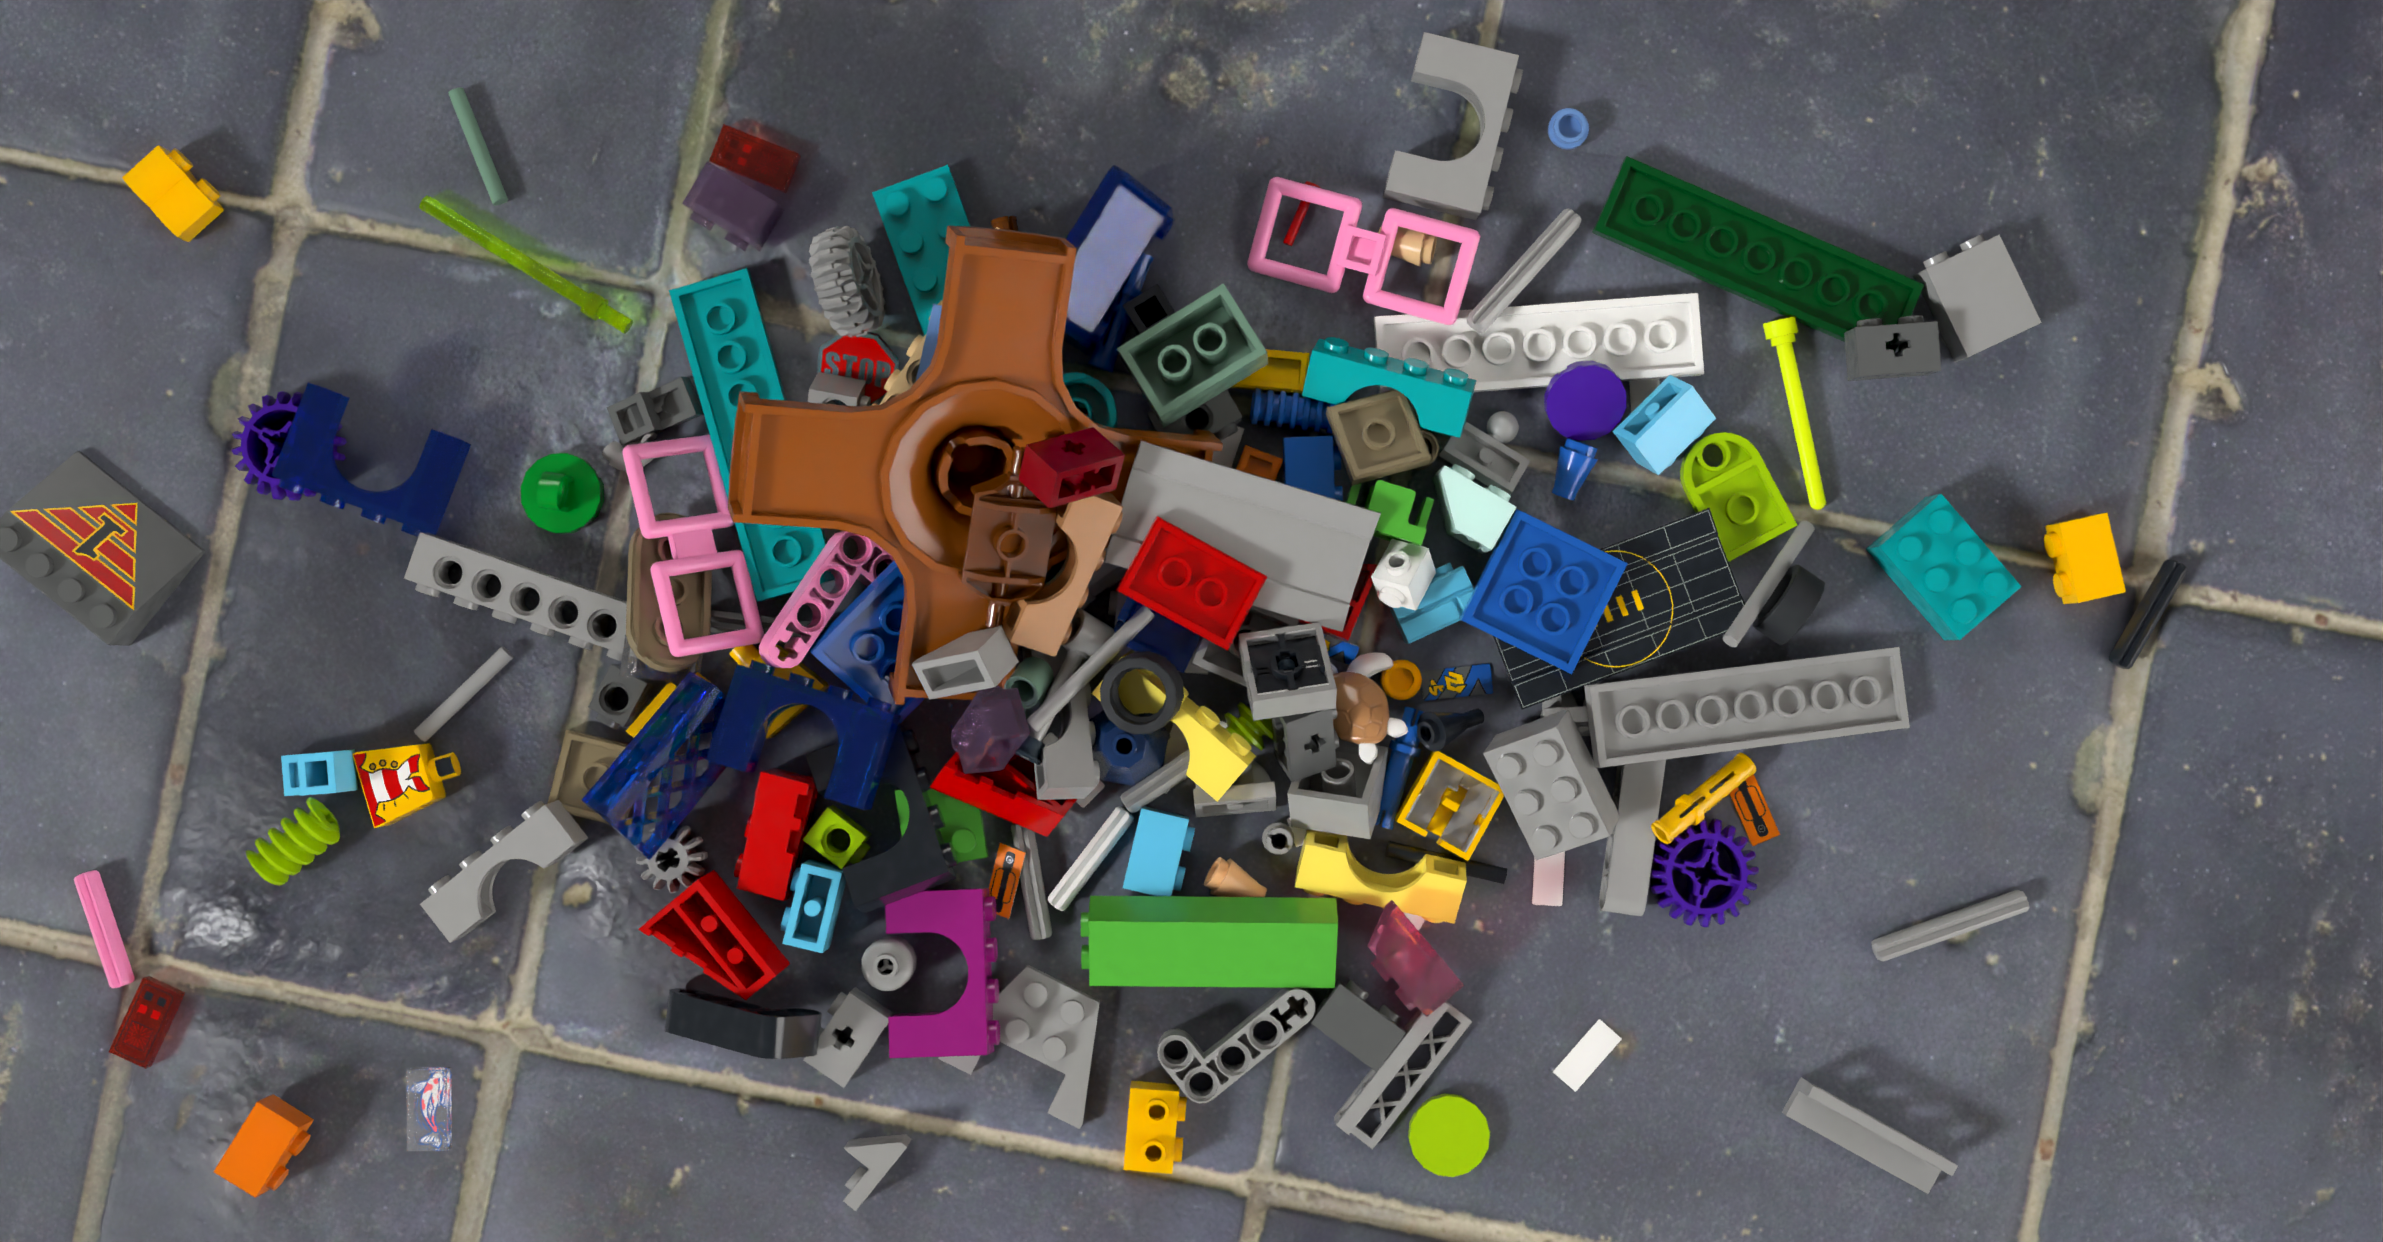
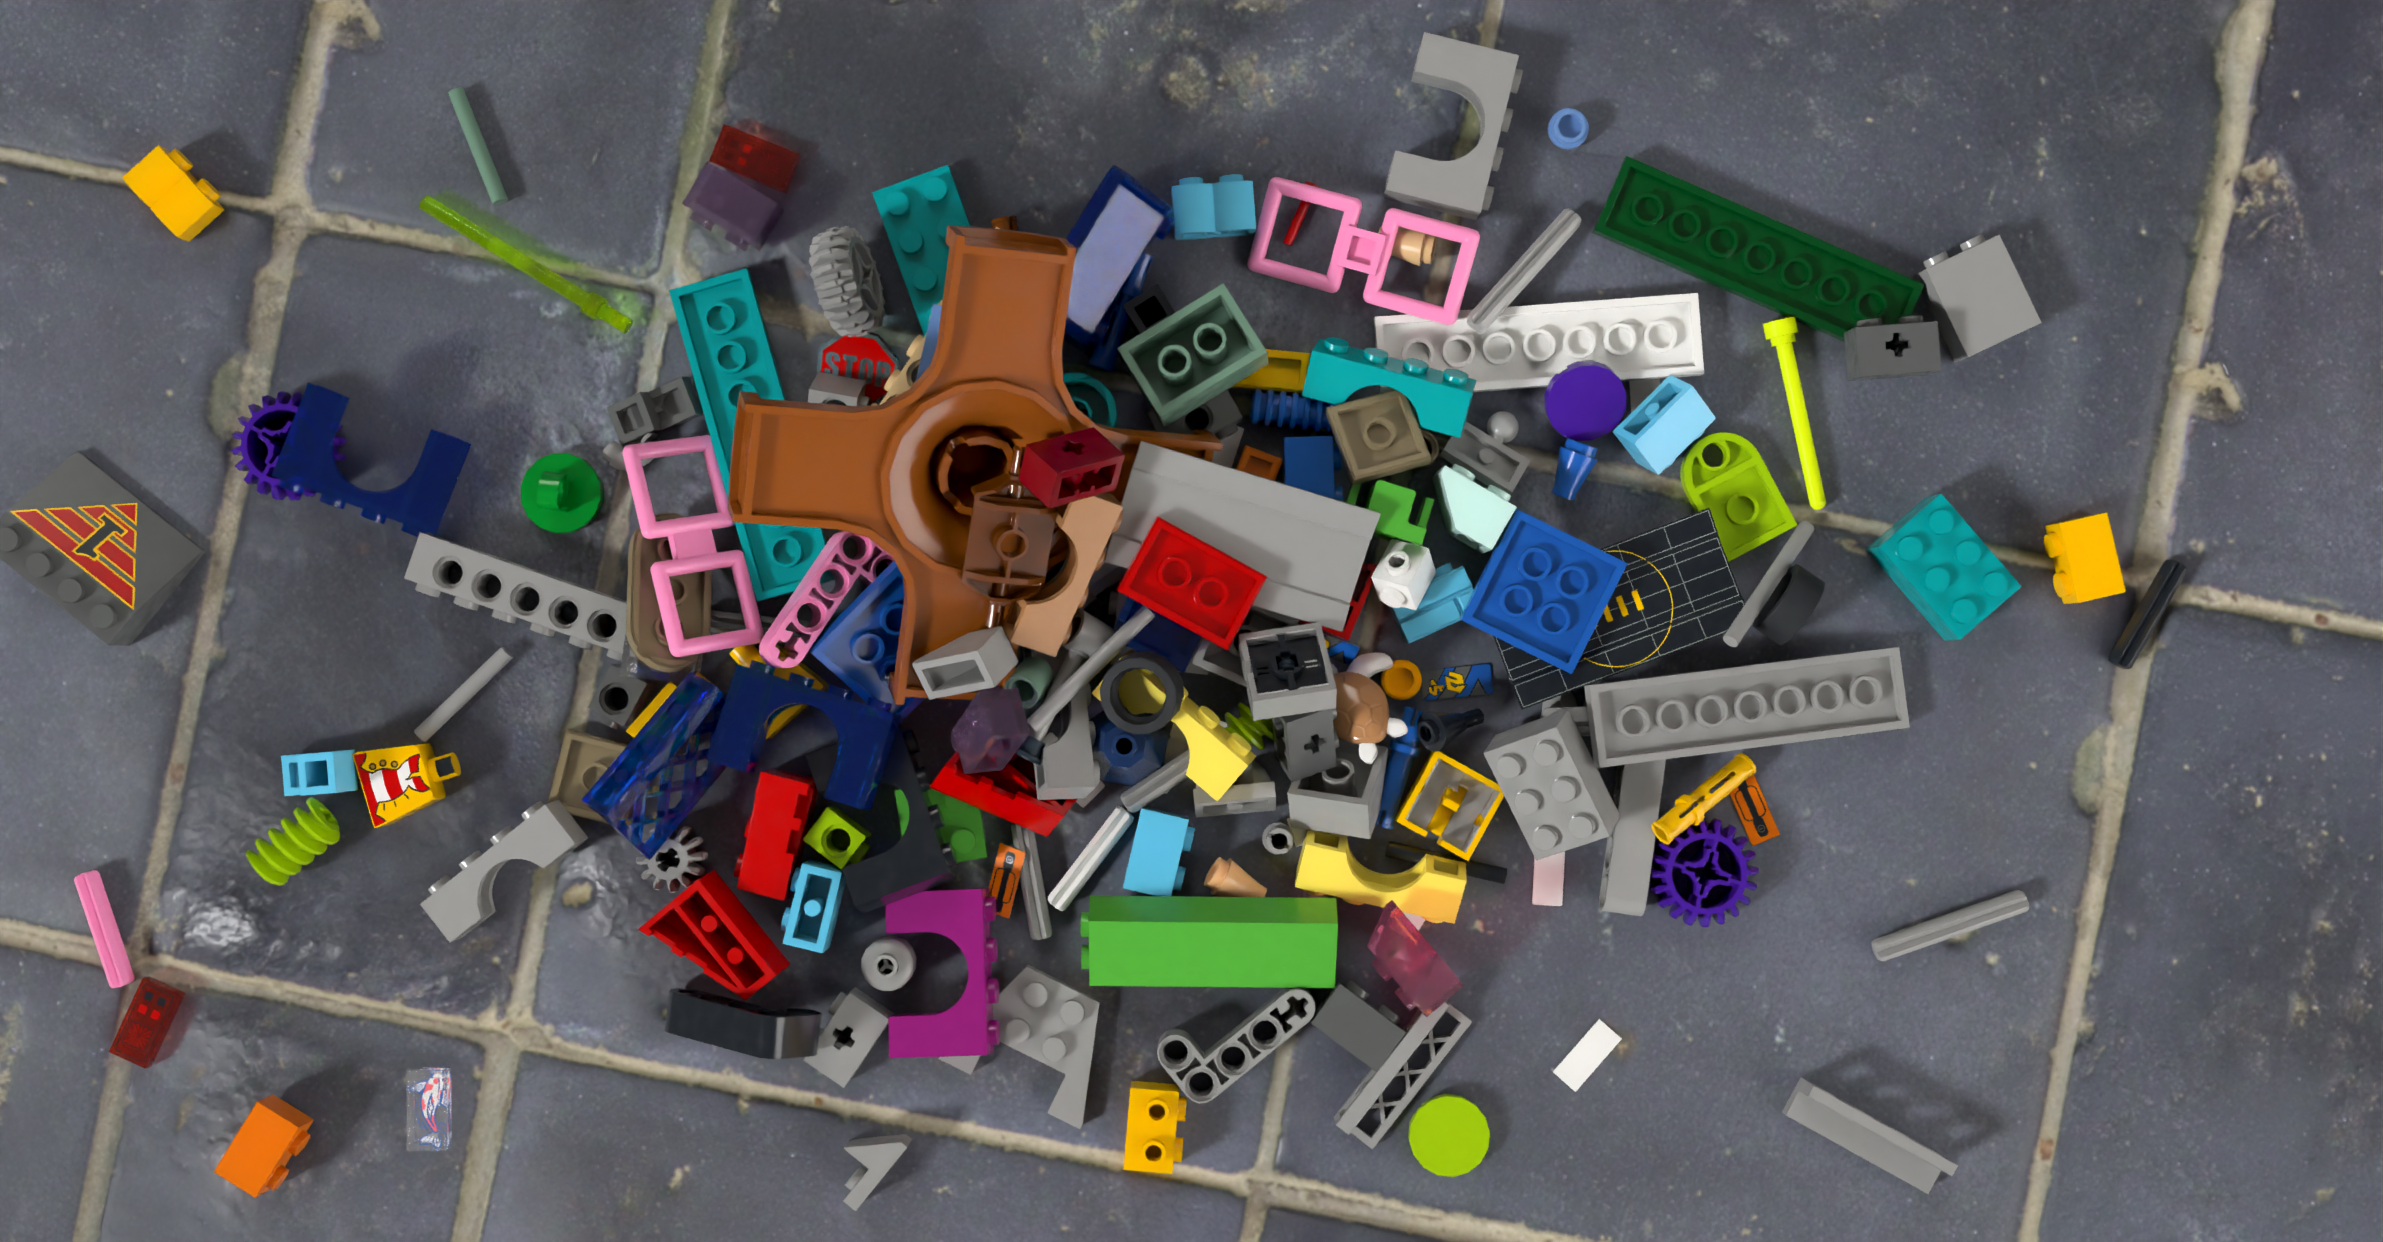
none -> medium azure brick [1171,174,1256,240]

